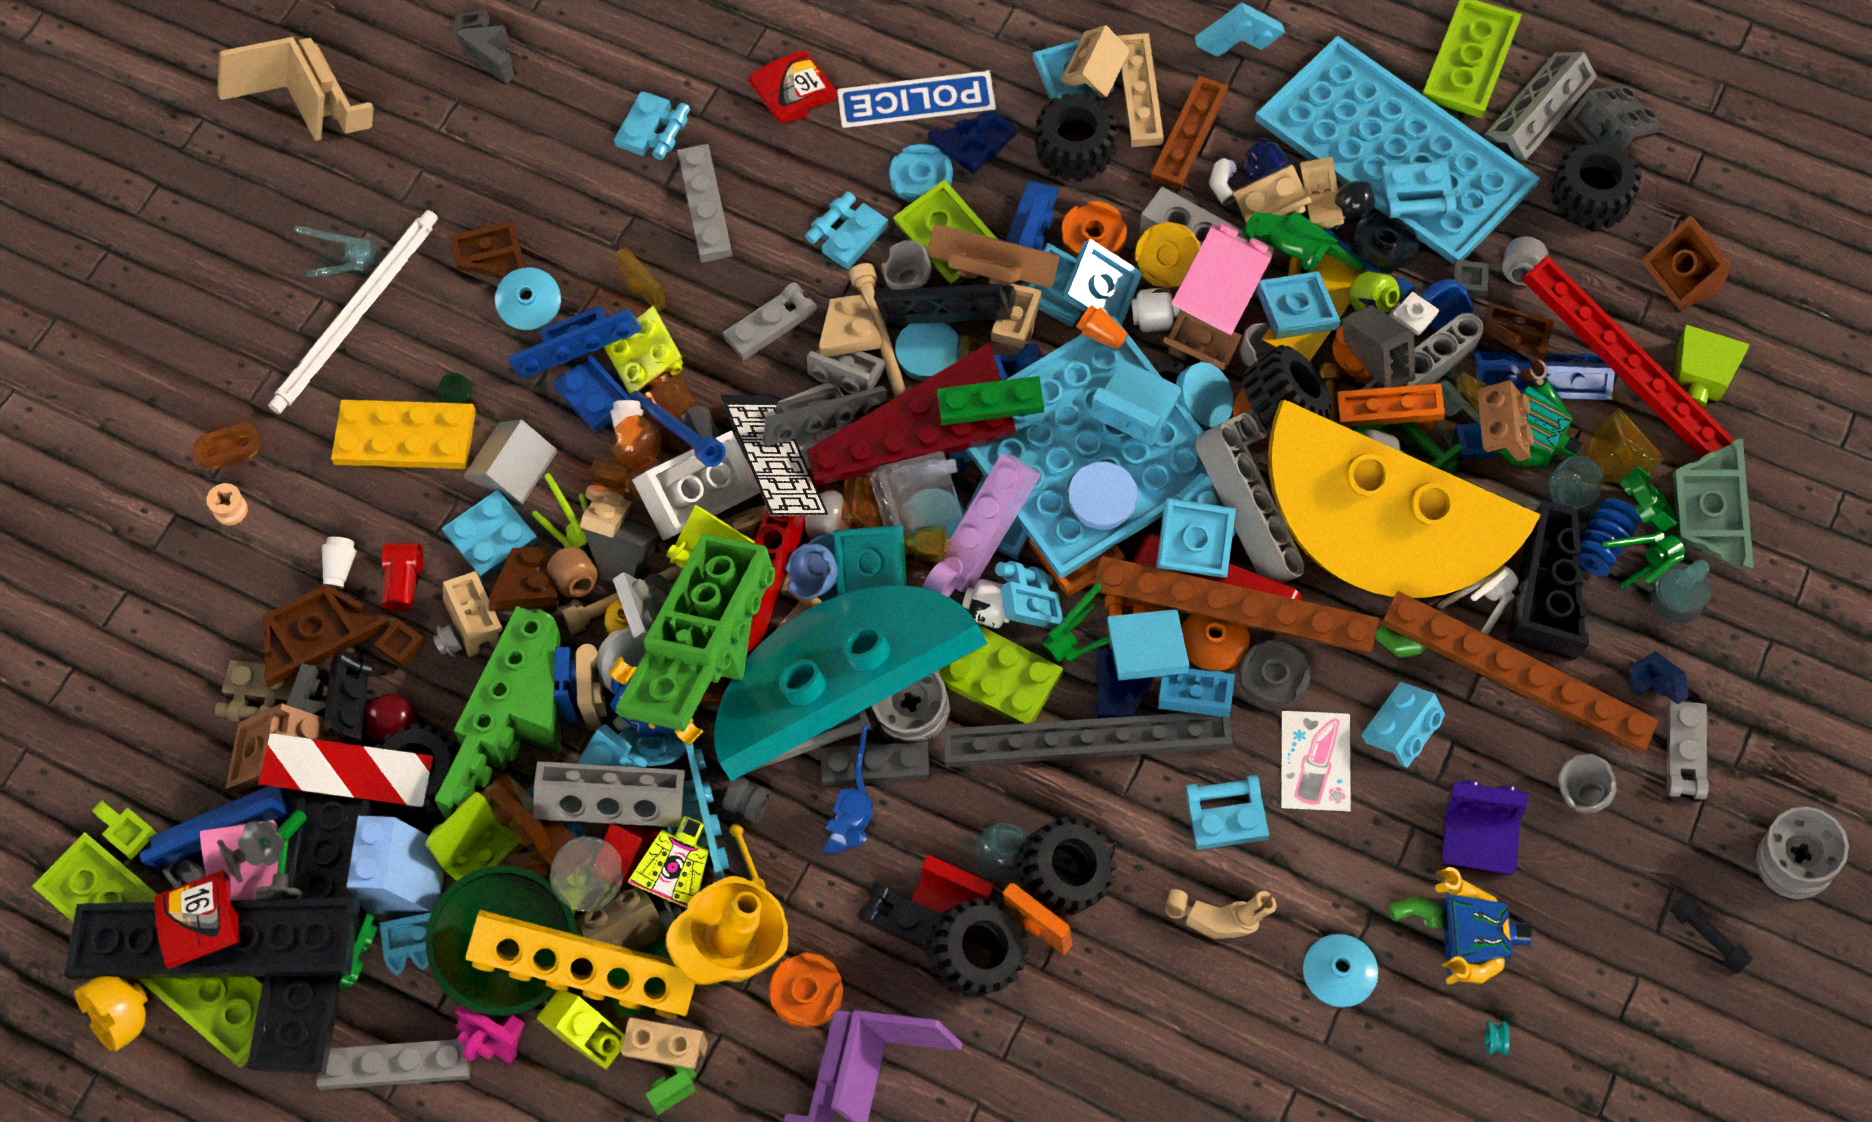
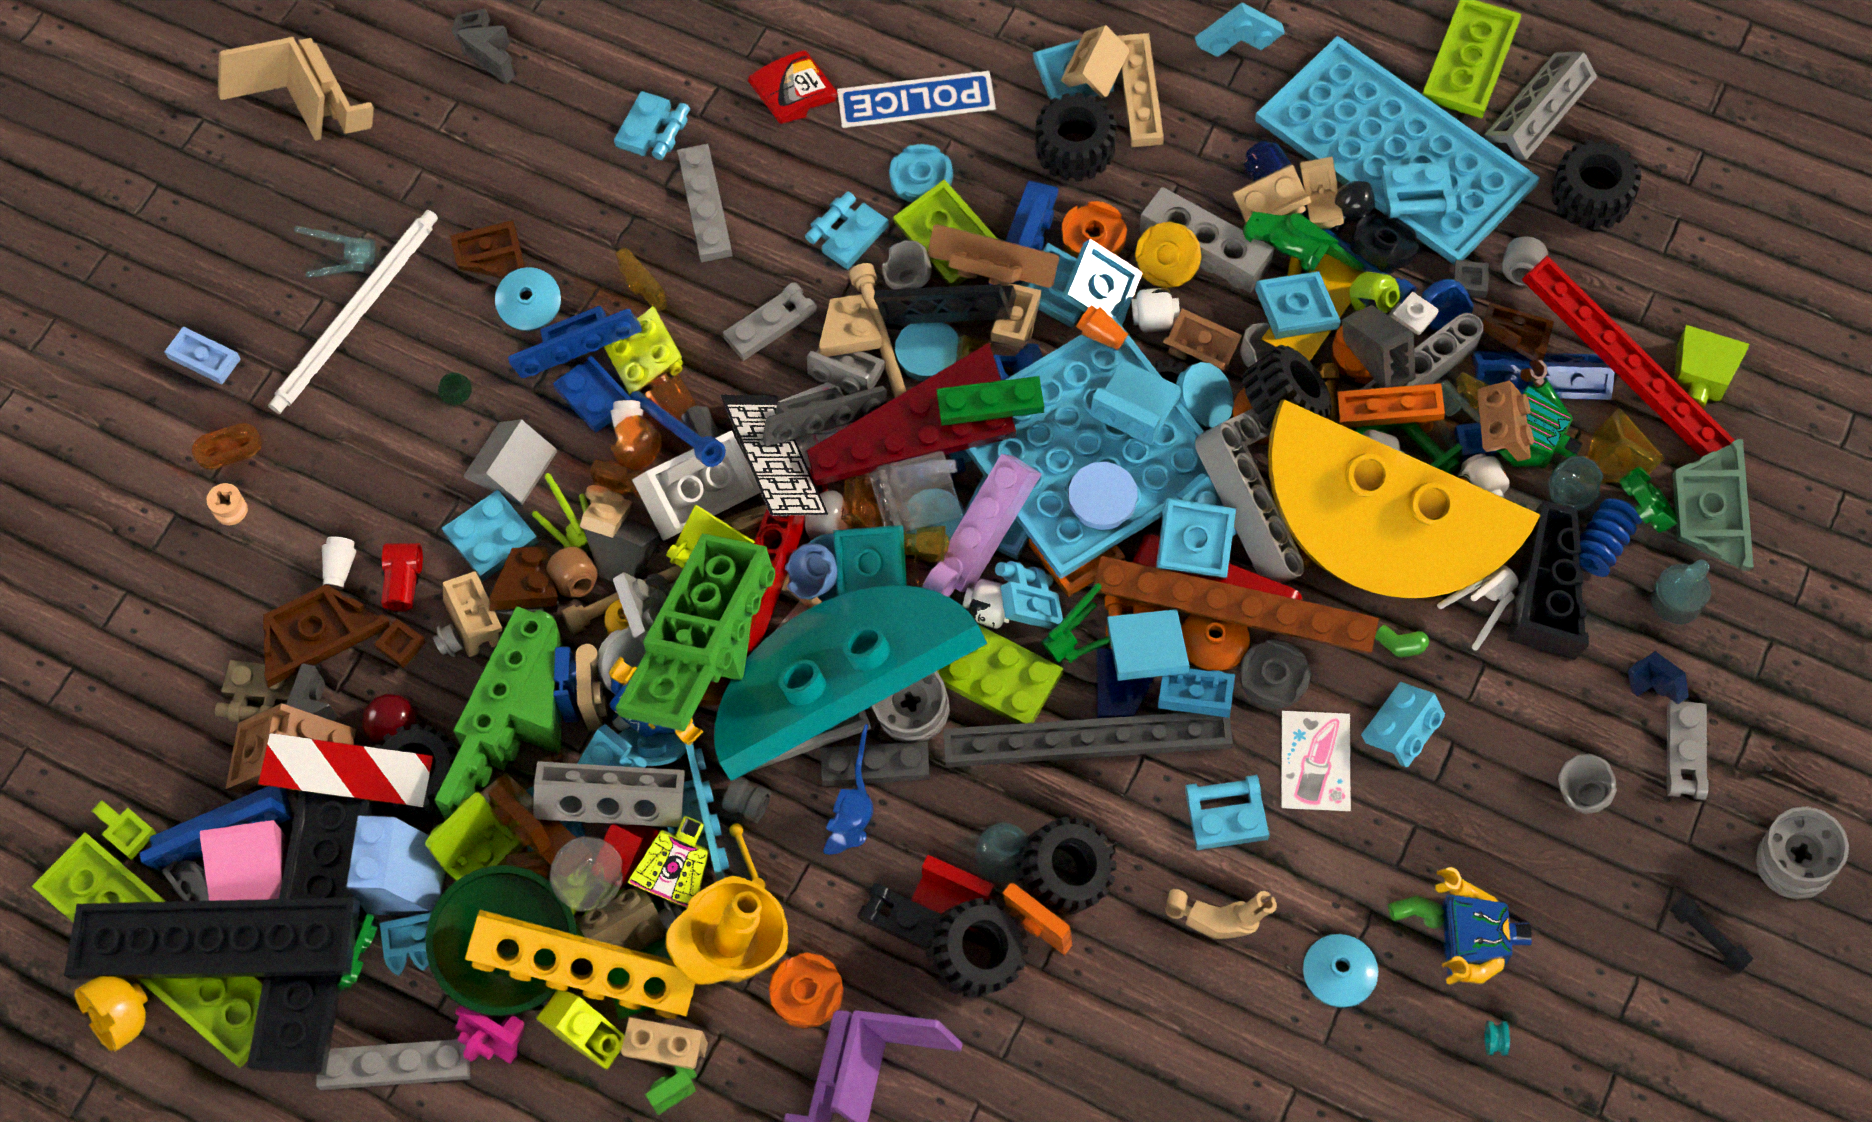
red slope [154,869,239,969] -> none
dark grey plant [217,810,307,900] -> none
black plate [322,649,373,745] -> none
yellow plate [331,400,476,469] -> none
clear blue wing [928,110,1016,175] -> none
dark orange plate [1150,76,1229,191] -> none
bright pink slope [1171,222,1272,335] -> none
white arm [1209,158,1237,206] -> none
dark orange plate [1381,591,1659,755] -> none
dark purple bracket [1442,780,1528,876] -> none
dark grey bracket [1566,85,1664,151] -> none
green plant [1602,531,1685,589] -> none
dark orange slope [1640,216,1732,310] -> none
none -> light blue plate [164,326,241,385]
none -> white head [1458,454,1509,498]

